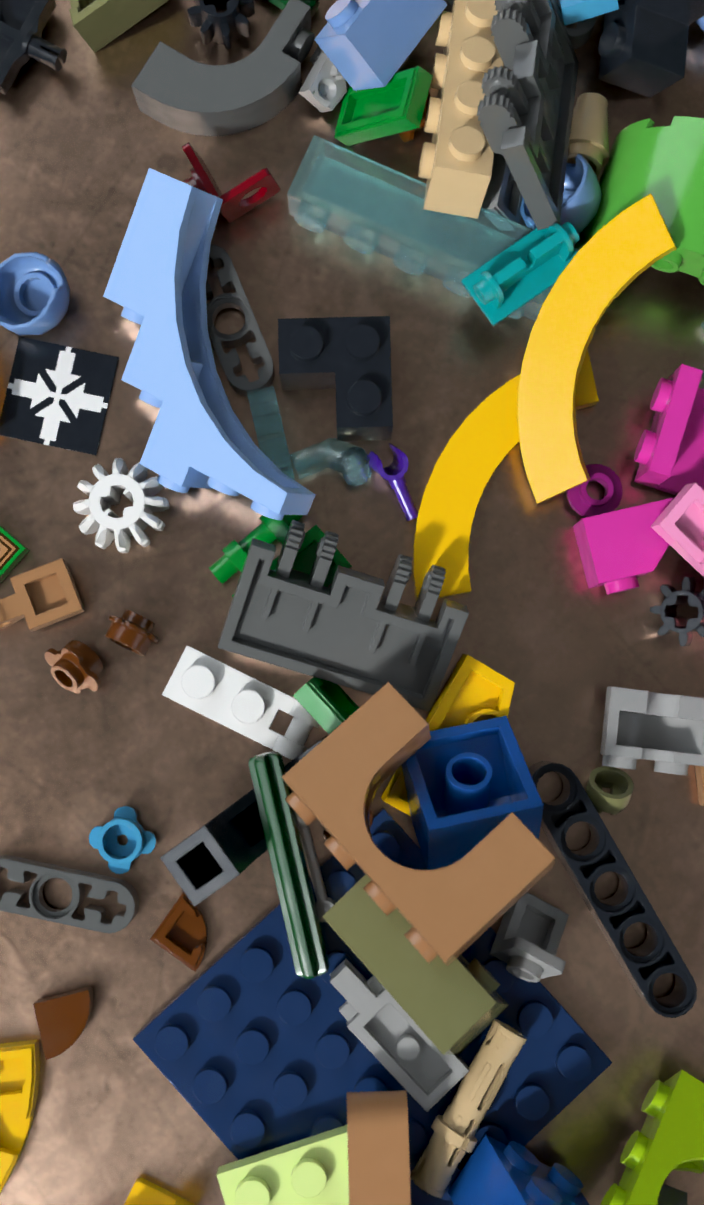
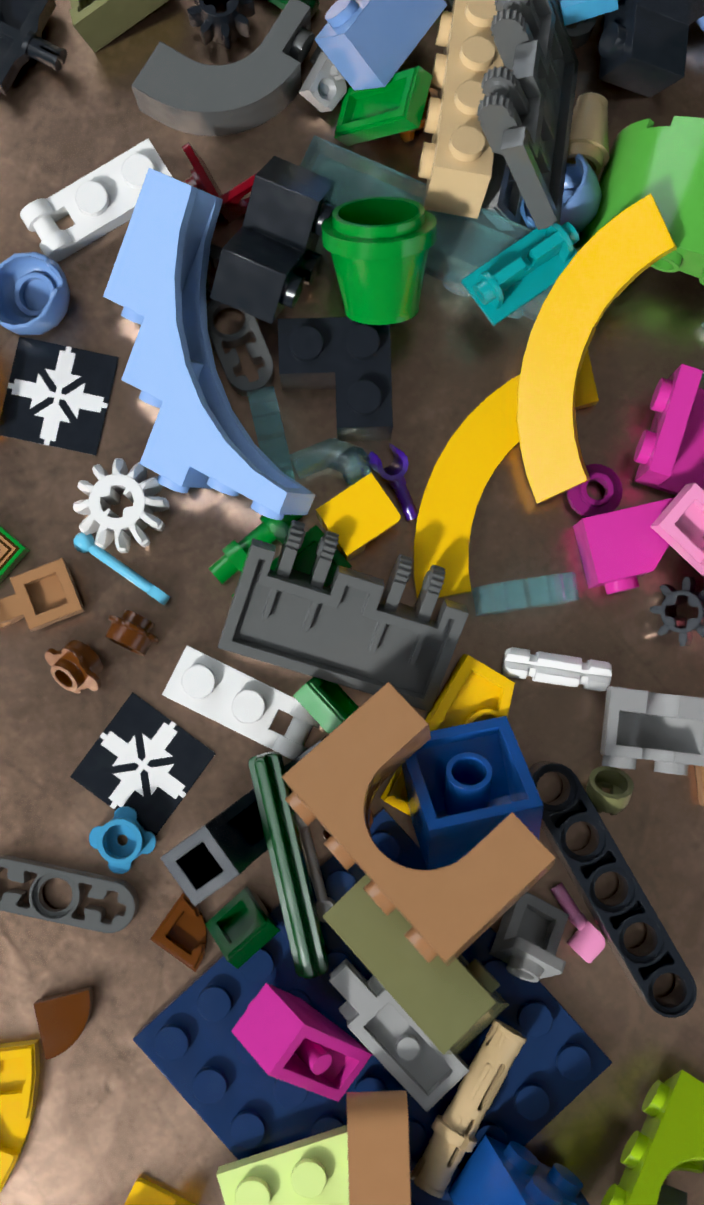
none -> white plate [20,138,173,262]
none -> black sticker [70,692,216,836]
none -> medium azure hinge [73,532,171,606]
none -> dark green tile [205,886,280,969]
none -> black brick [210,156,337,324]
none -> dark pink slope [231,983,373,1102]
none -> yellow panel [316,472,401,561]
none -> green piece [321,196,437,325]
none -> clear light blue beam [472,572,580,616]
none -> white axle [502,647,612,691]
none -> bright pink hand [550,882,605,963]

